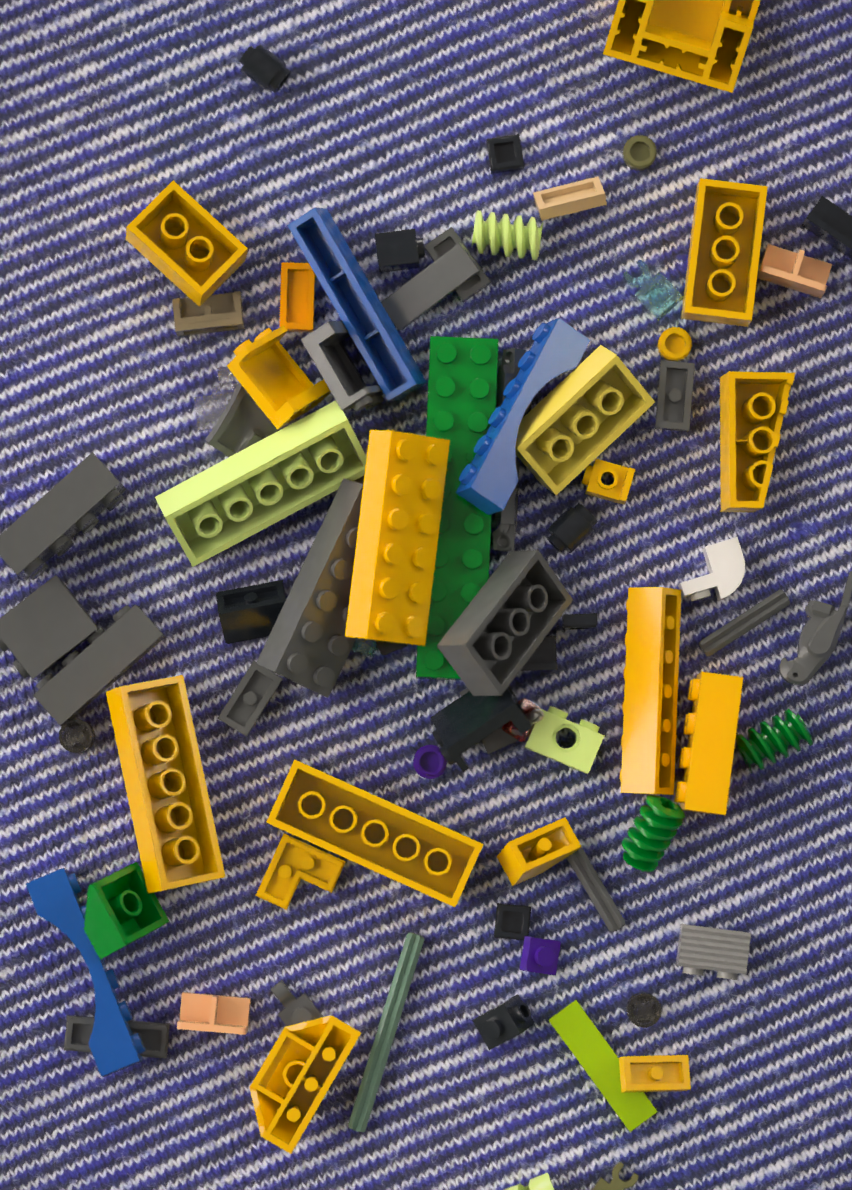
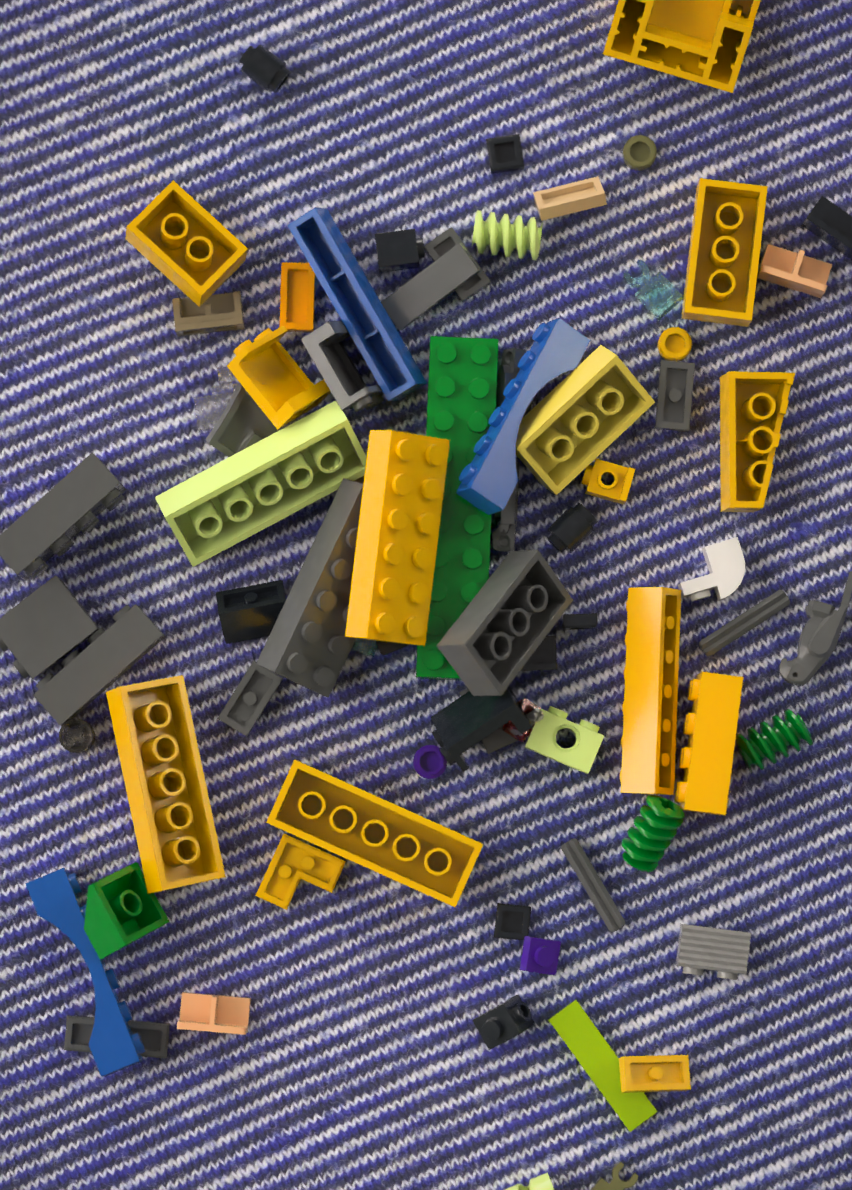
yellow wedge [249,1015,361,1154] -> none
dark grey plate [271,980,324,1026] -> none
sand green axle [348,932,424,1132] -> none
yellow slope [497,817,582,886] -> none
clear smoke wheel [626,992,662,1028] -> none

